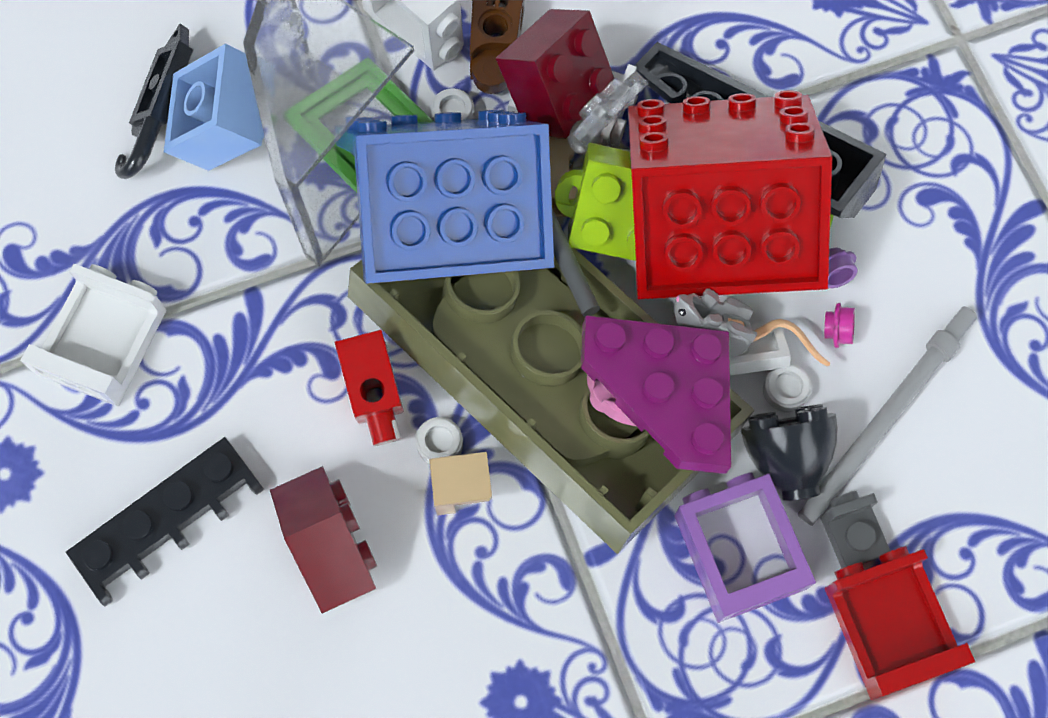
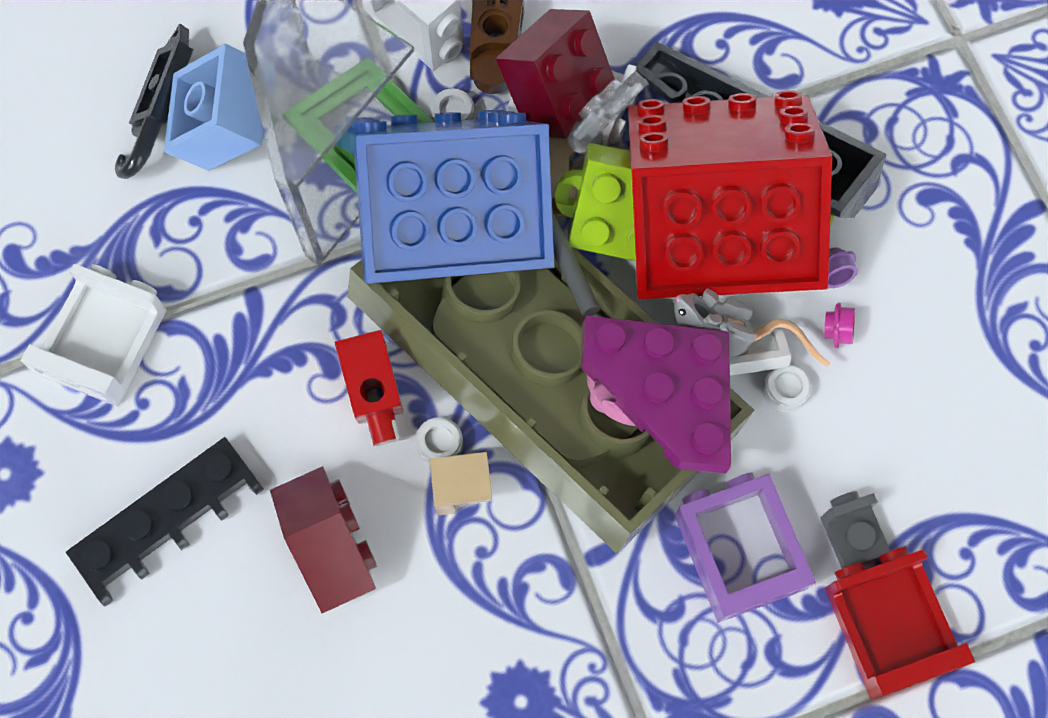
black piece [741,404,838,501] -> none
light grey bar [798,306,977,526] -> none

